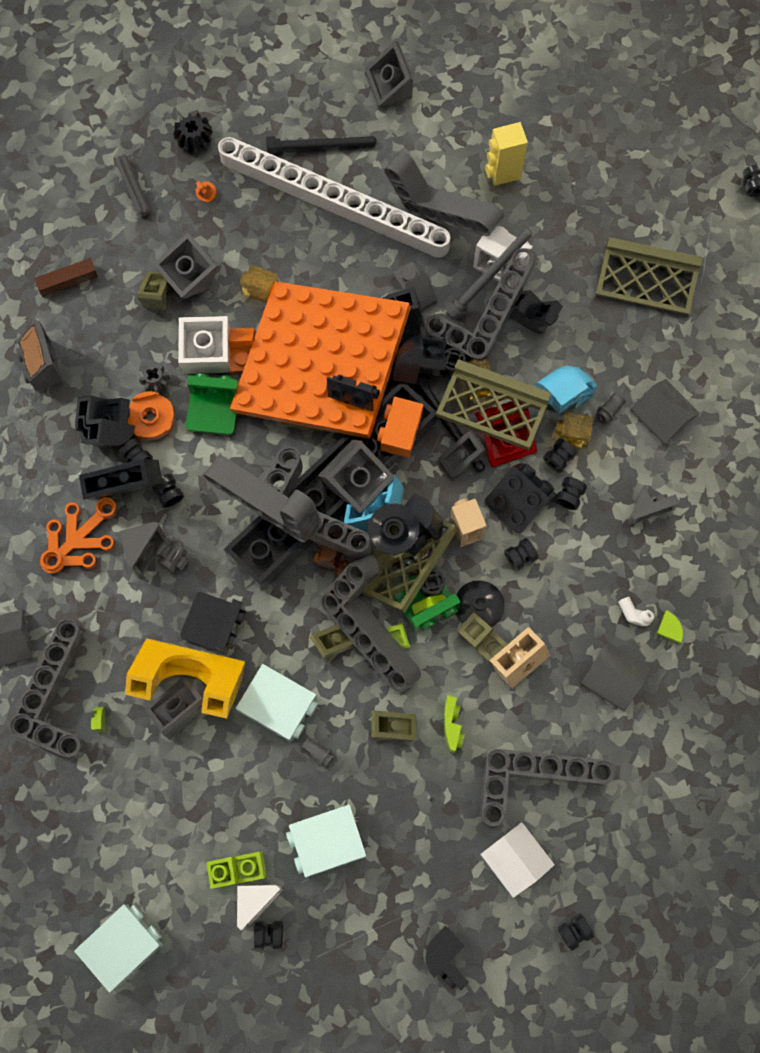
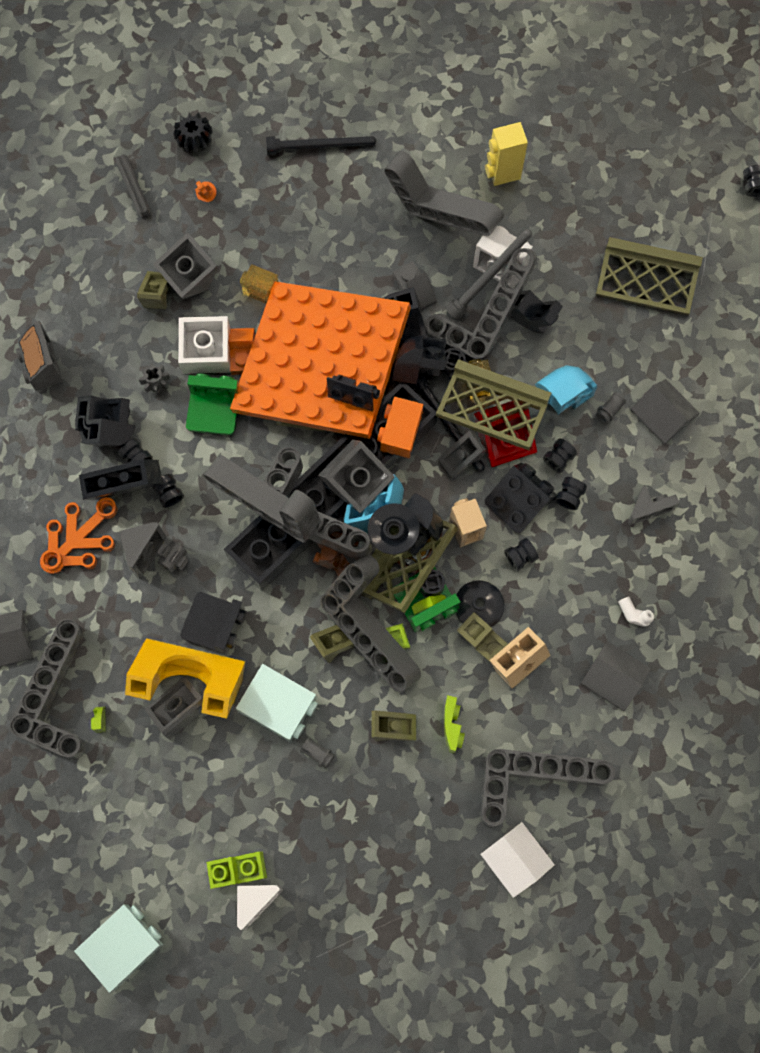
reddish brown piece [34,258,98,297] -> none
orange plate [127,391,175,441] -> none
white beam [218,137,450,258] -> none
black wheel [254,921,283,949] -> none
light aqua brick [286,805,366,878] -> none
dark grey slope [365,41,413,107] -> none
black brick [425,925,469,990] -> none
clear yellow brick [555,412,594,448] -> none
black wheel [557,913,595,951] -> none
lime tile [656,610,683,644] -> none

